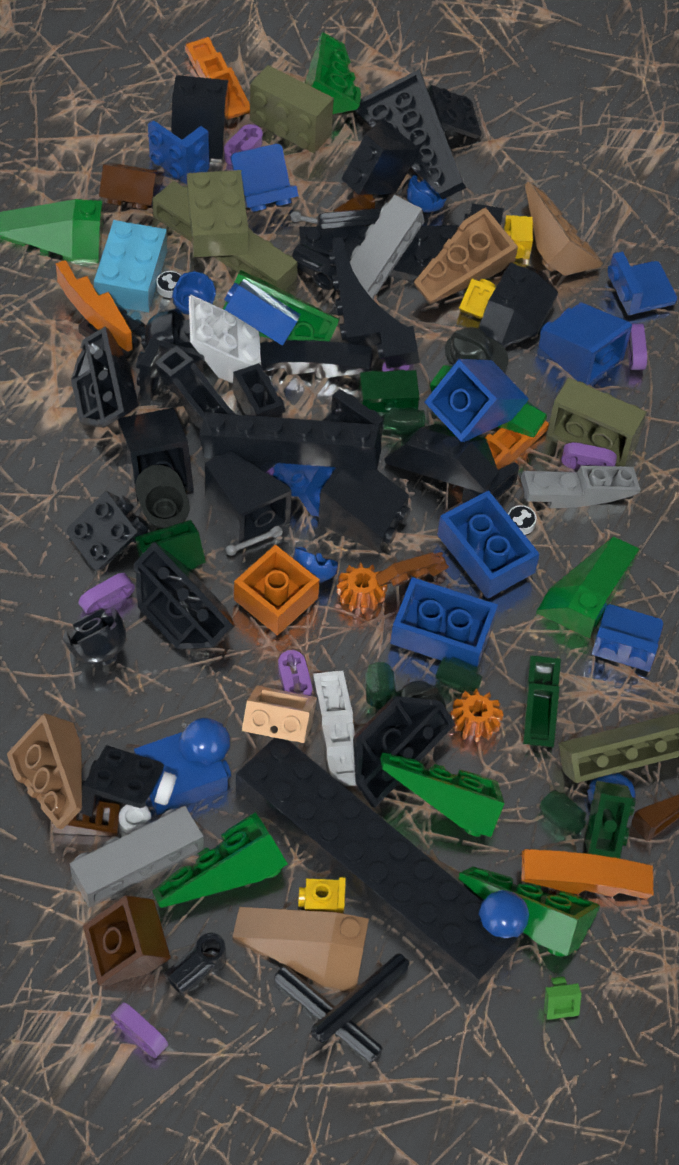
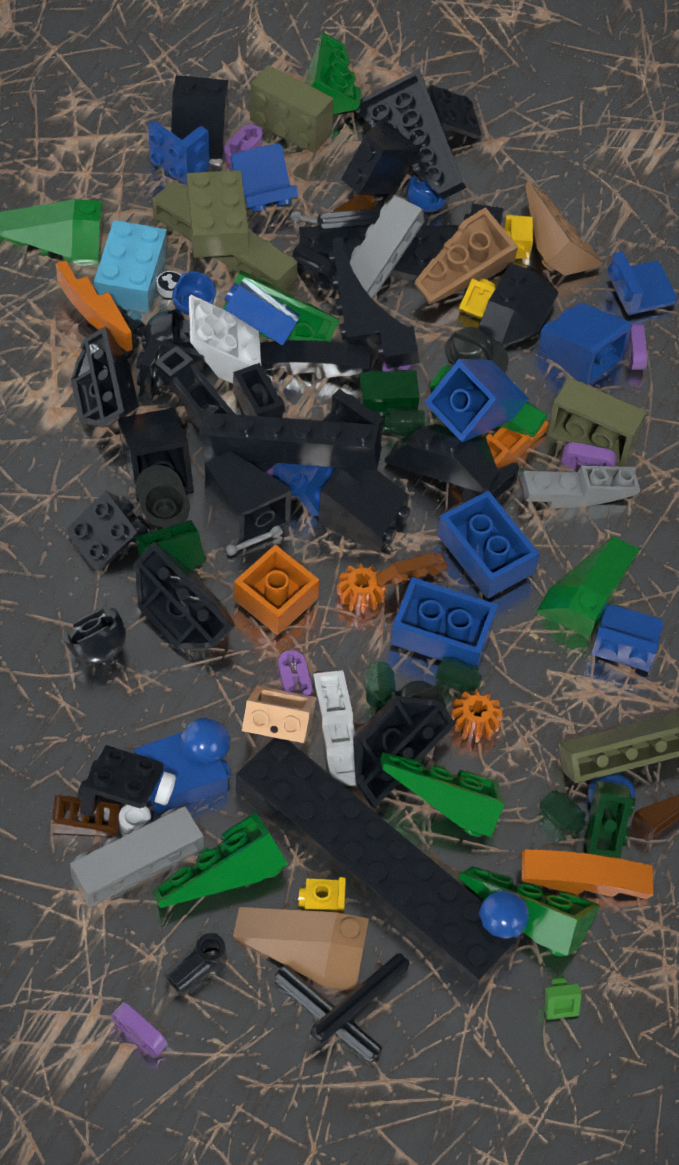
medium nougat wedge [7,713,82,830] -> none
medium lavender beam [79,573,135,614] -> none
reddish brown slope [83,895,171,986] -> none
reddish brown slope [99,163,165,210] -> none
orange slope [185,37,250,119] -> none
blue hair [293,547,338,583] -> none
tile [508,505,537,535] -> none
dark green slope [523,655,561,748] -> none

